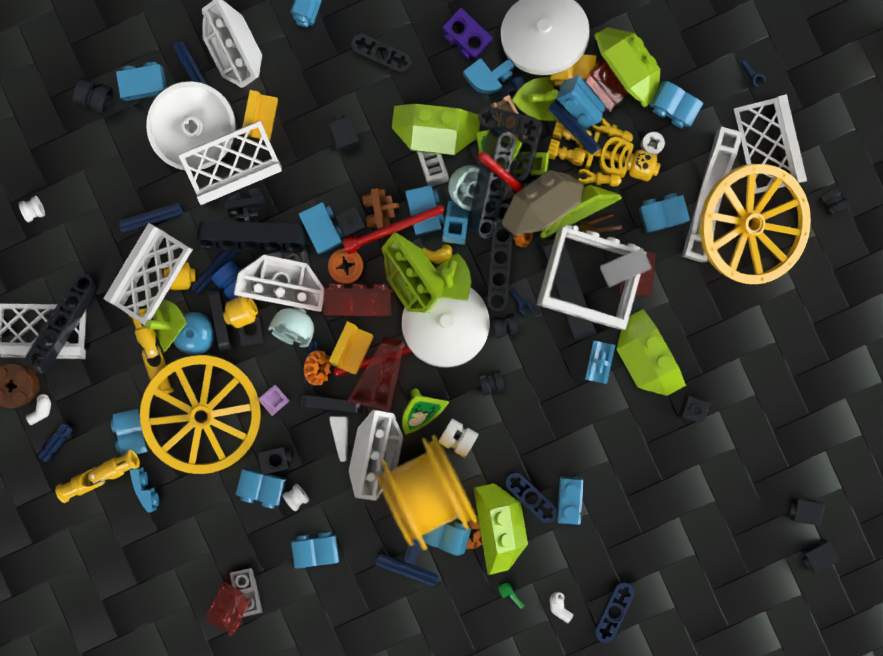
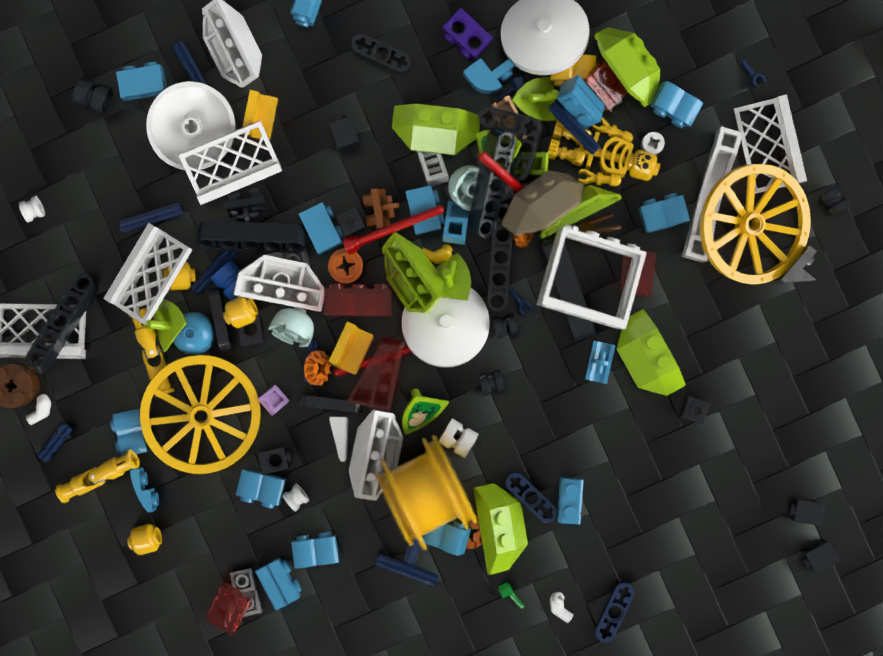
light grey slope [600,248,652,287] -> none
none -> yellow head [127,524,162,555]
none -> dark azure brick [255,557,302,611]
none -> flat silver slope [777,246,817,283]

